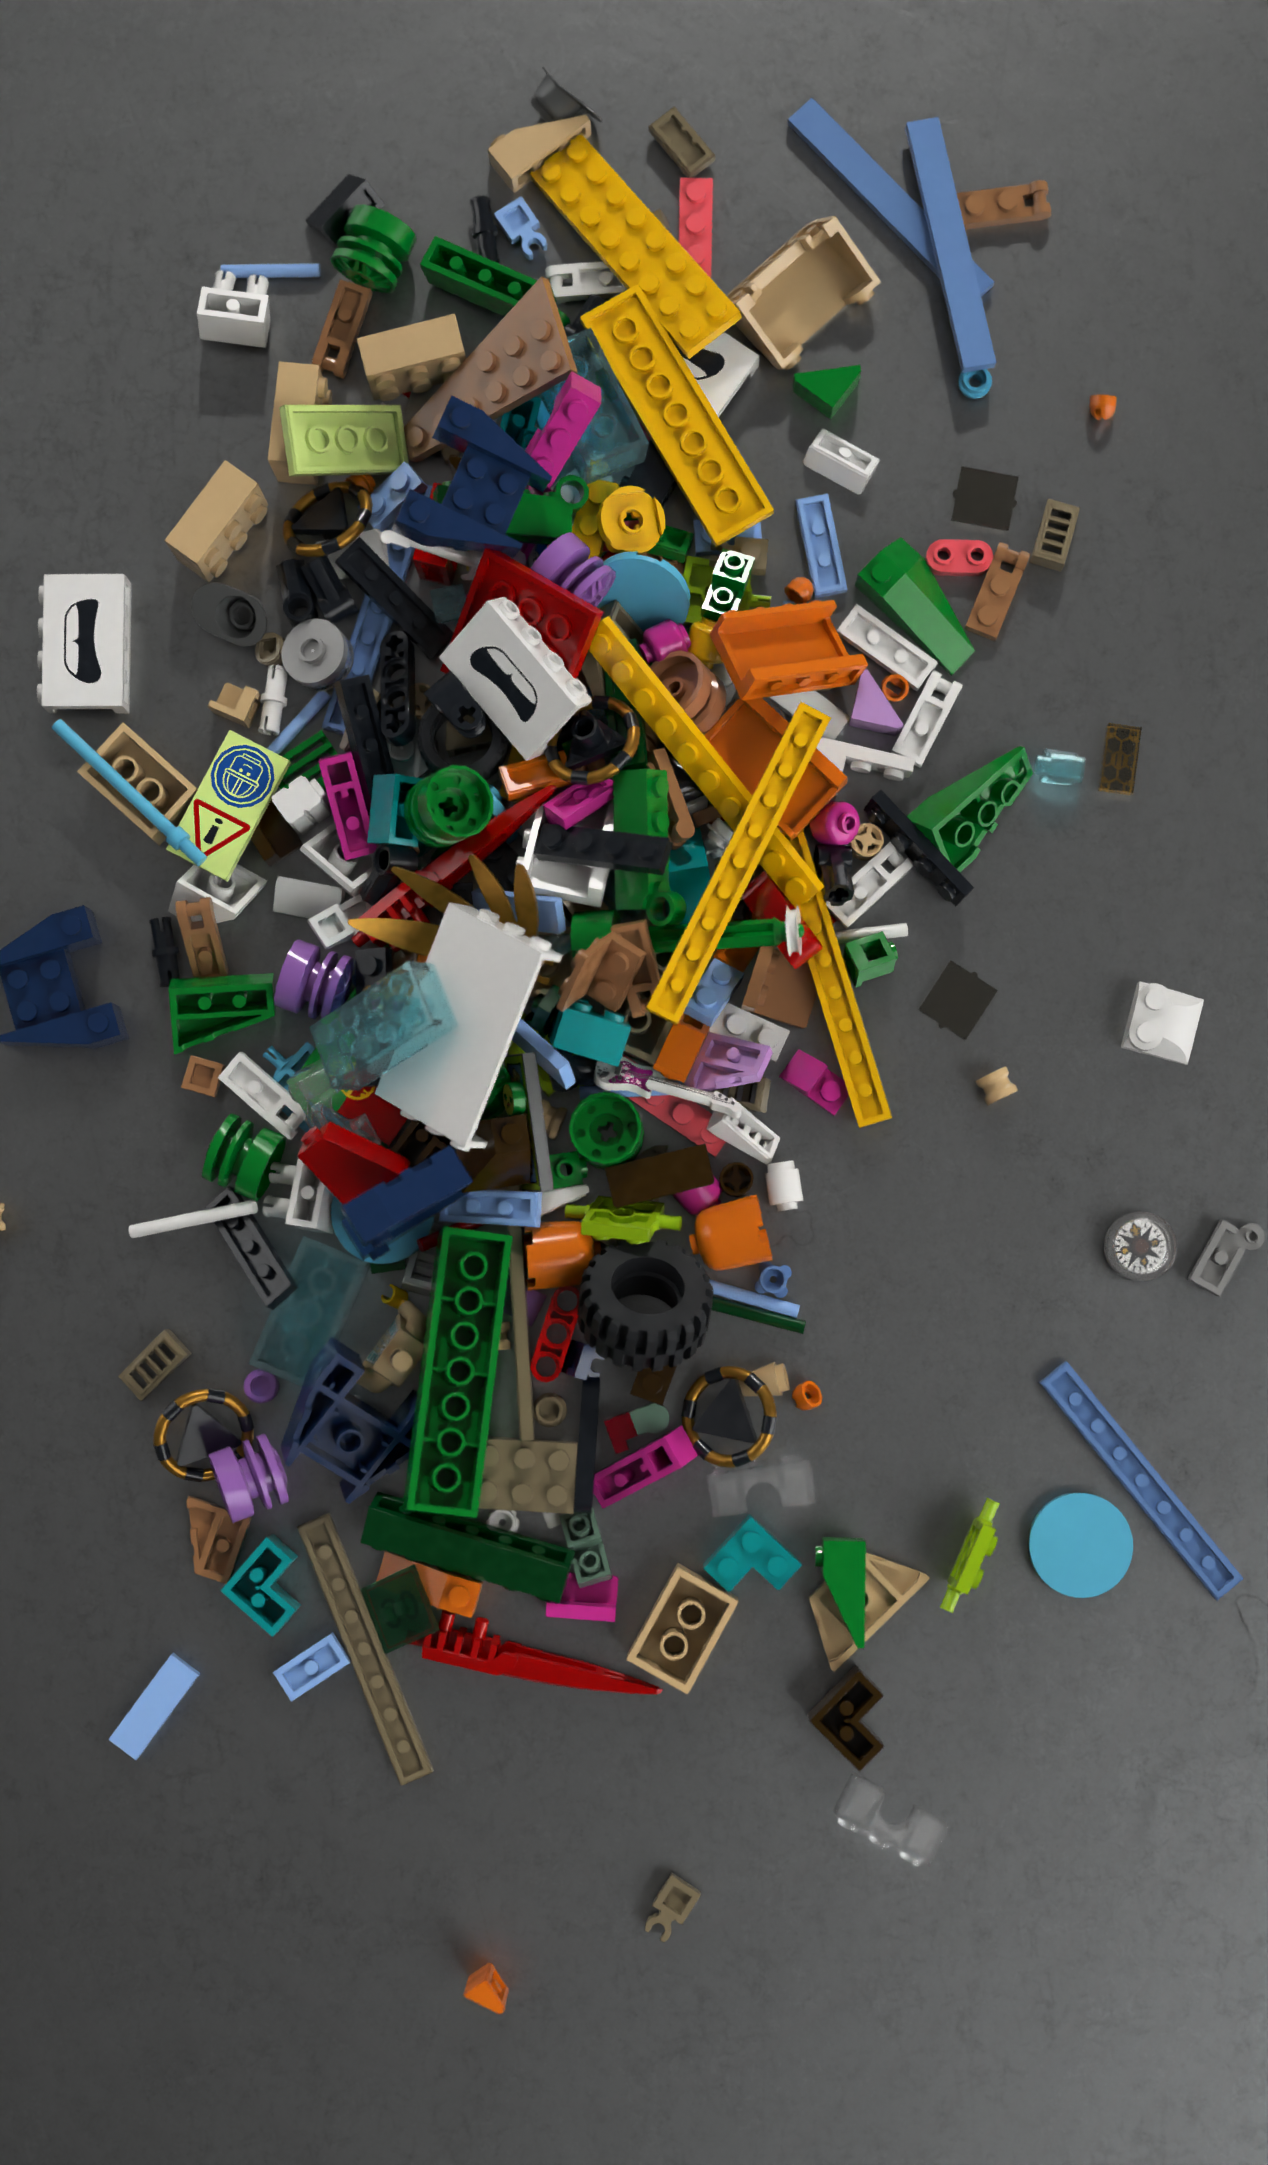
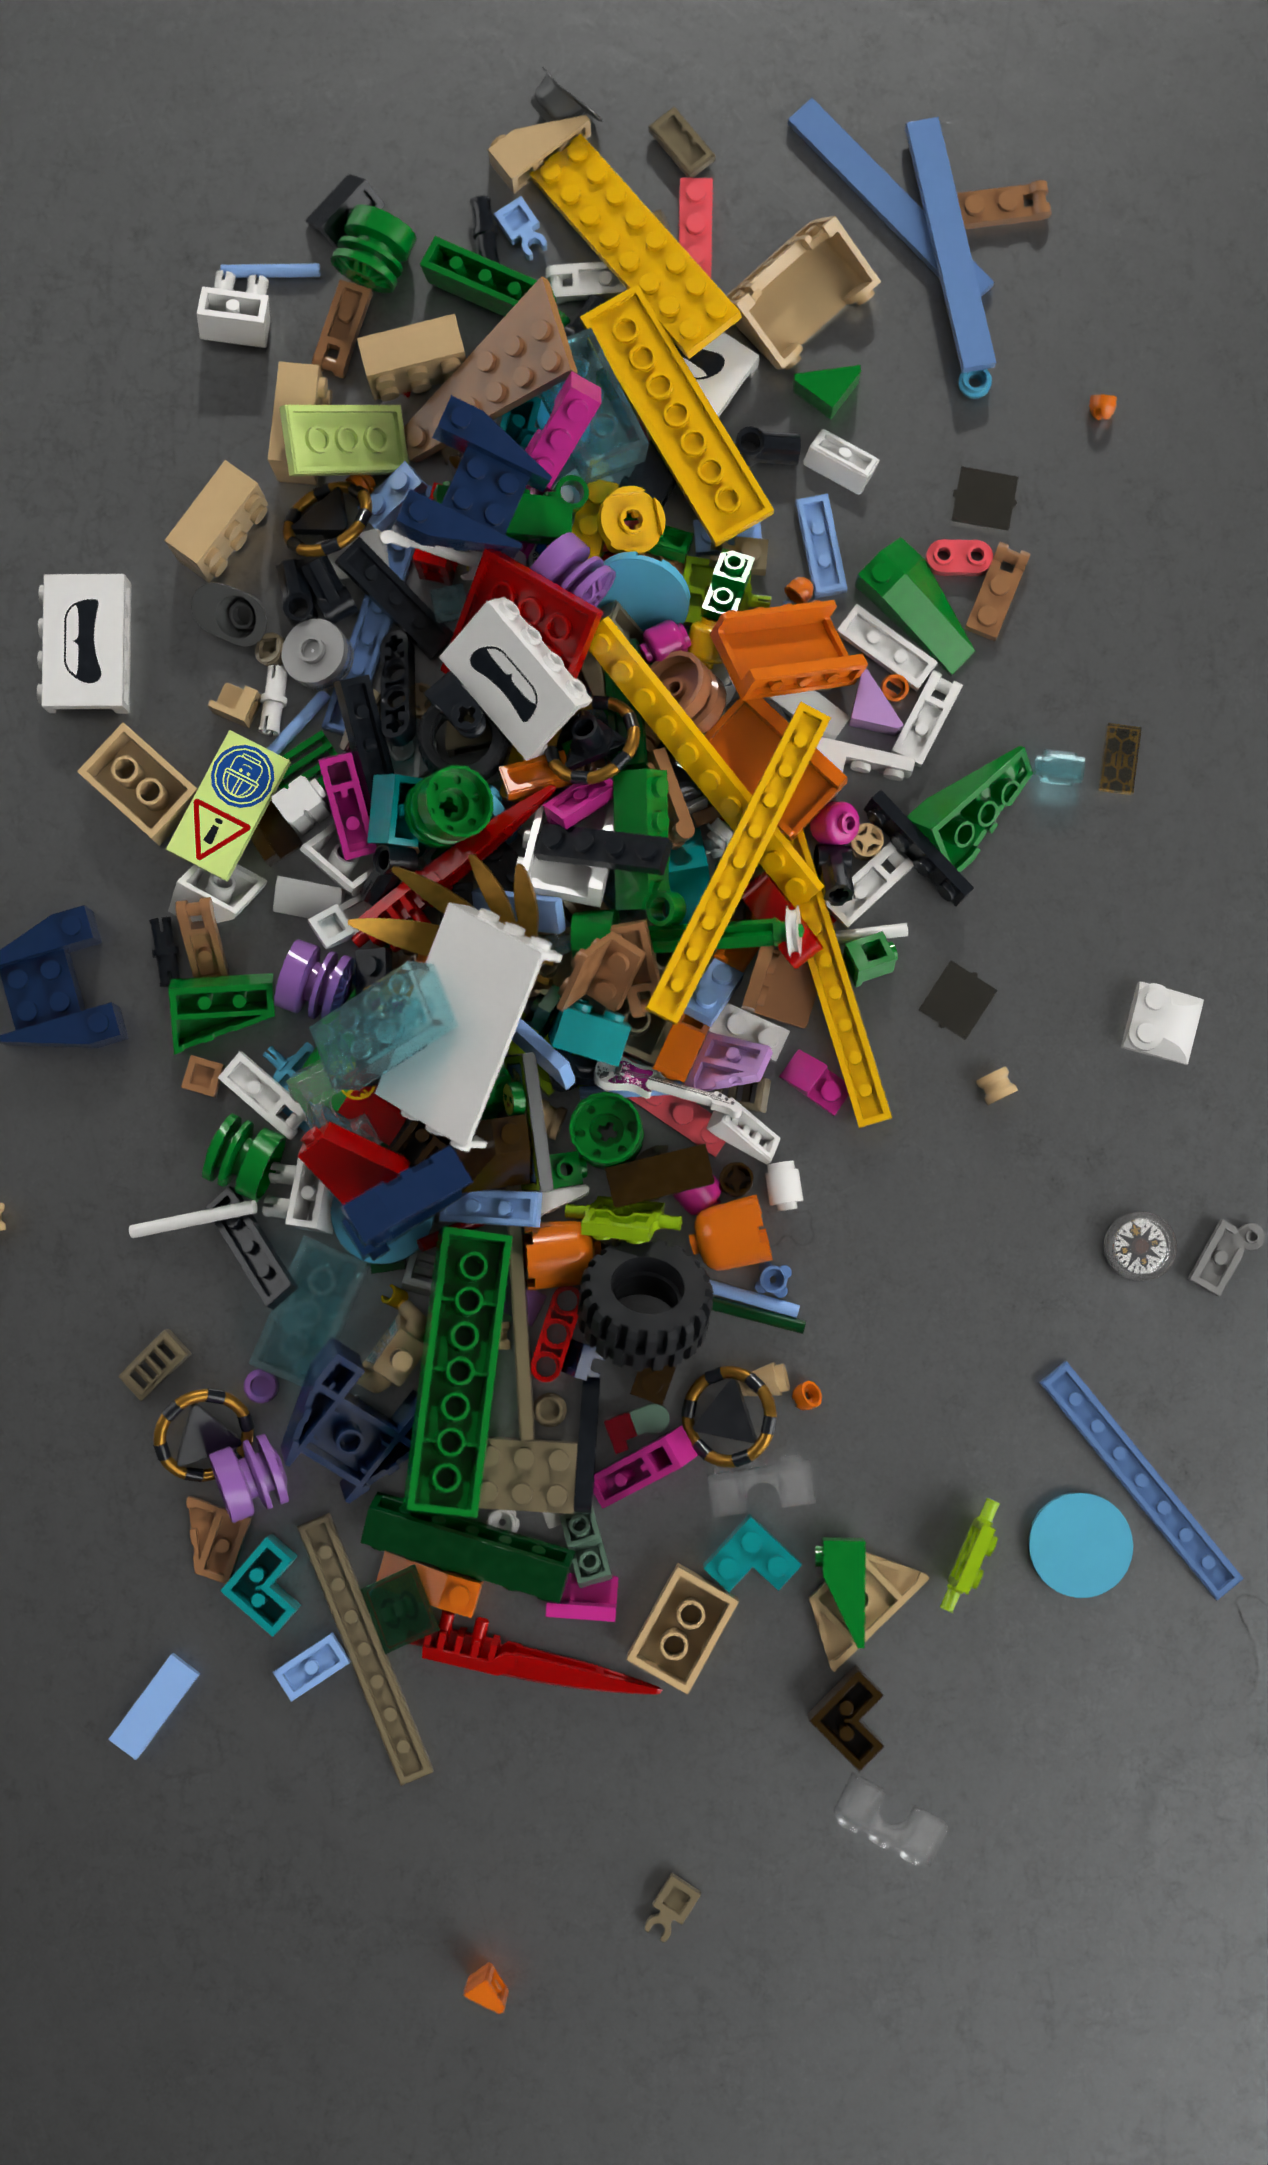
medium azure bar [52,719,207,866] -> none
dark tan slope [1029,498,1080,572] -> none
none -> black piece [735,426,801,466]

